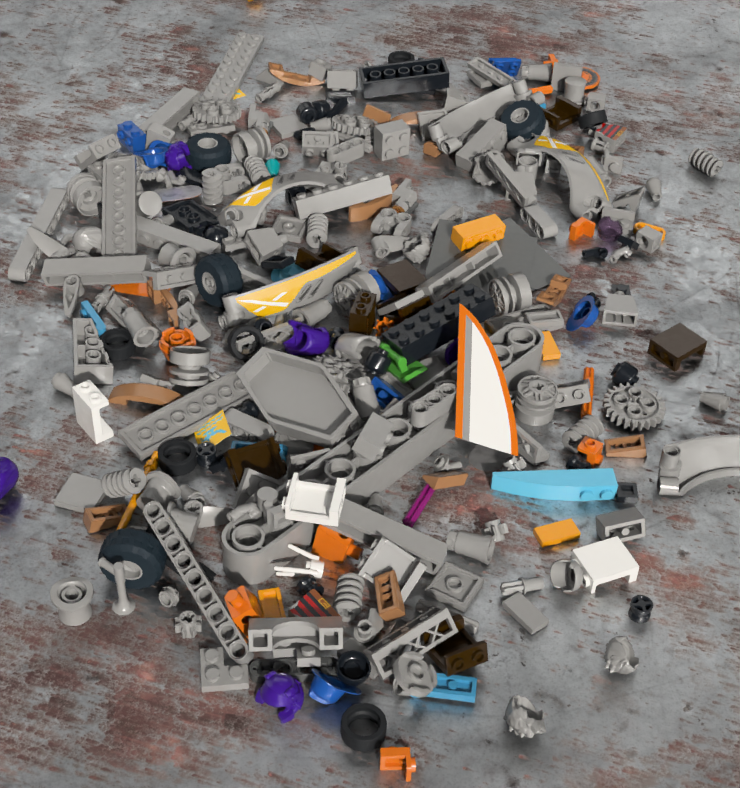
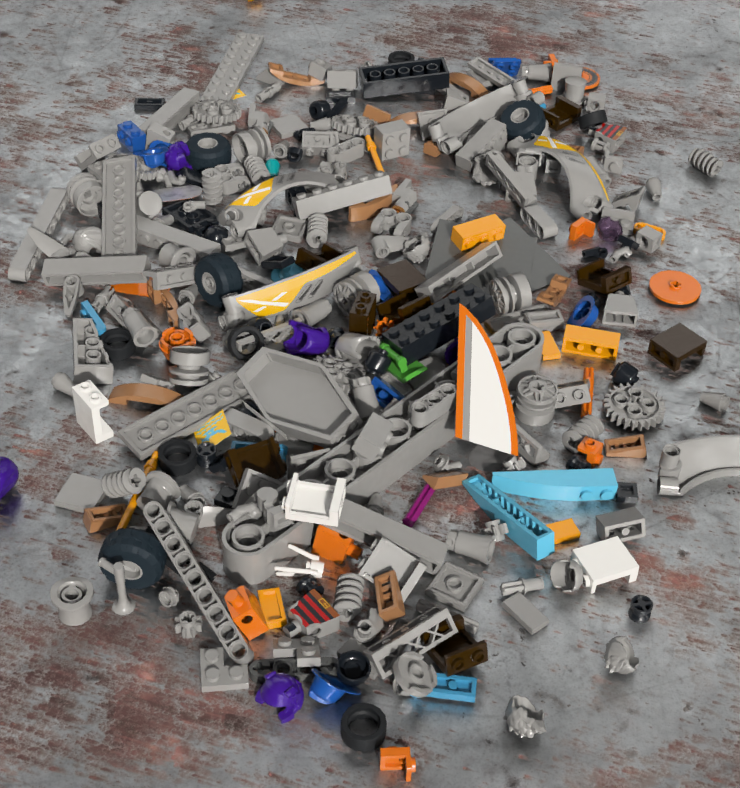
light grey arch [248,616,343,652] -> none
black head [296,102,318,124] -> none
light grey tile [377,290,424,316] -> none
none -> black tile [134,98,165,110]
none -> light grey arm [183,201,206,213]
none -> black plate [214,485,238,509]
none -> white sticker [243,401,288,440]
none -> black tile [287,147,303,163]
none -> light orange bar [365,135,384,172]
none -> medium nougat slope [449,72,490,99]
none -> medium azure slope [462,474,555,561]
none -> light orange brick [561,324,621,361]
none -> dark brown panel [577,258,632,294]
none -> orange piece [649,270,701,305]

